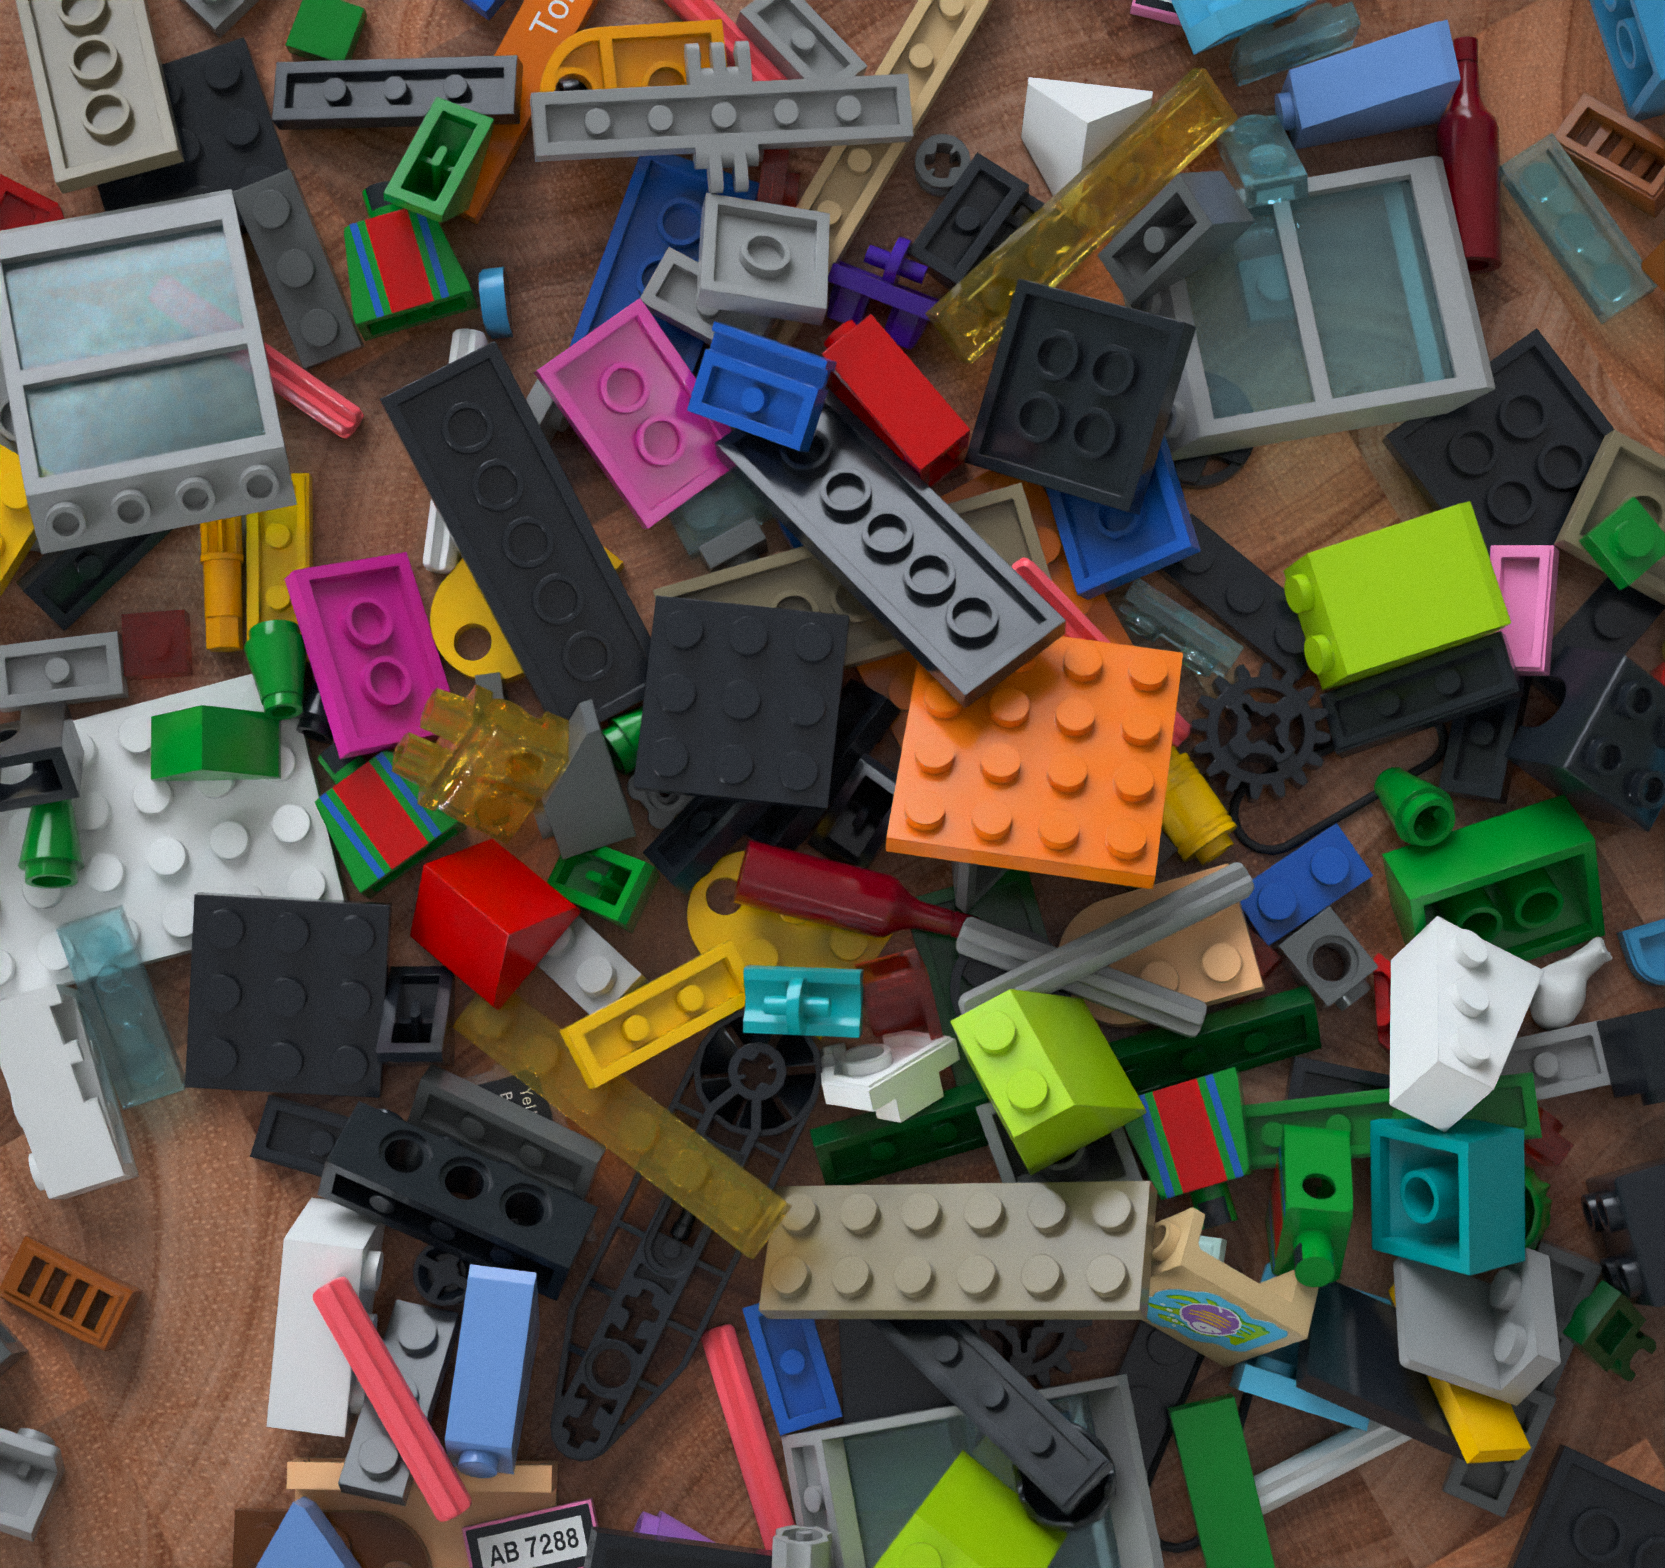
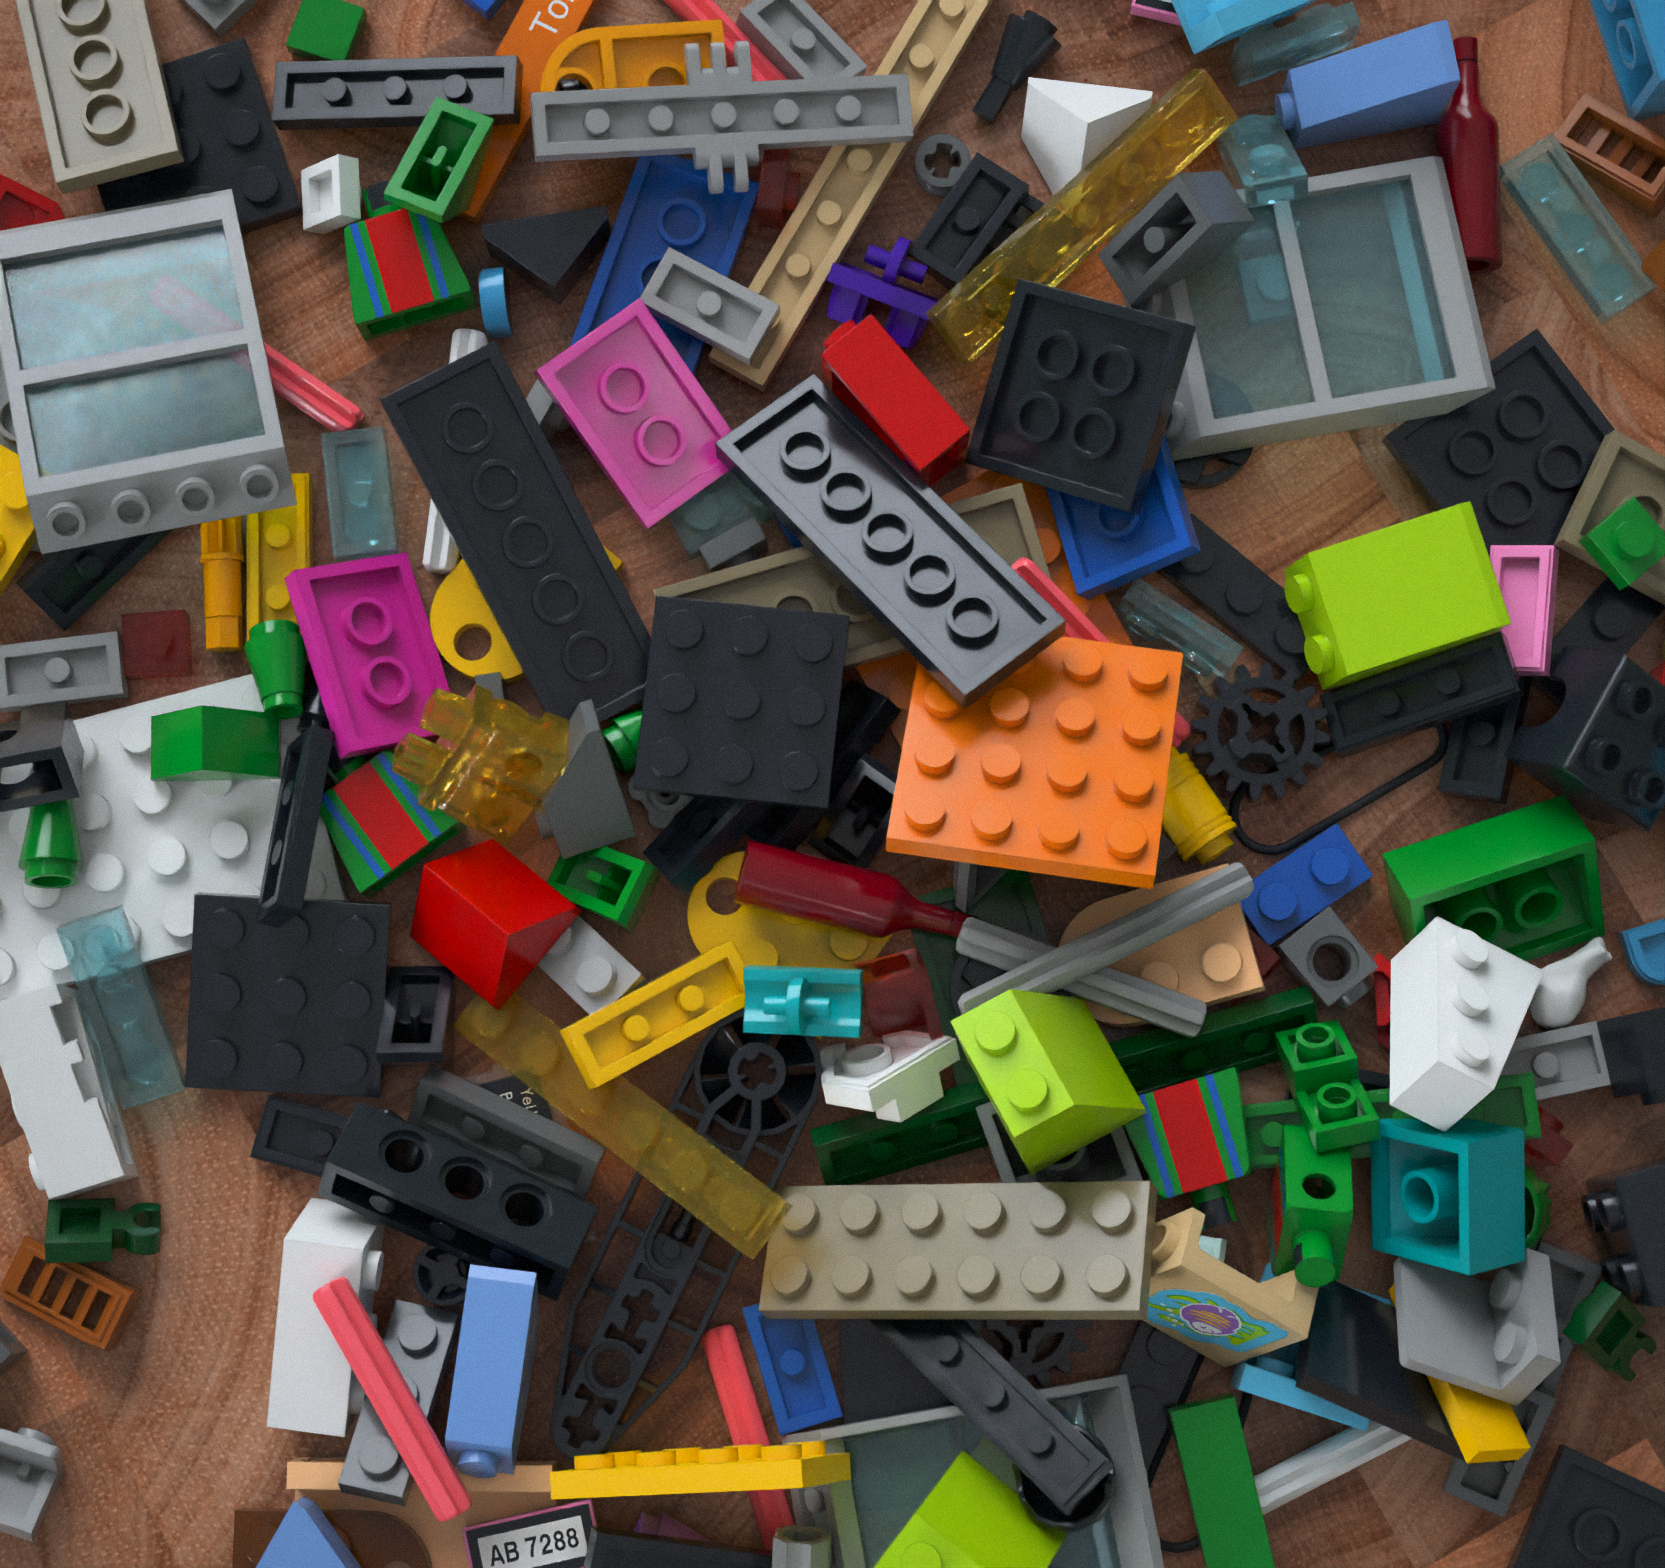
dark grey plate [232,169,365,370] -> none
blue plate [687,321,837,452] -> none
light grey plate [696,193,830,326] -> none
green cone [1374,767,1455,846] -> none
none -> dark green plate [44,1198,161,1263]
none -> black tile [255,725,334,928]
none -> white plate [301,154,362,234]
none -> clear light blue plate [321,426,399,561]
none -> black slope [481,205,611,305]
none -> yellow plate [550,1441,851,1500]
none -> black cone [972,10,1062,124]
none -> green slope [1275,1019,1380,1153]

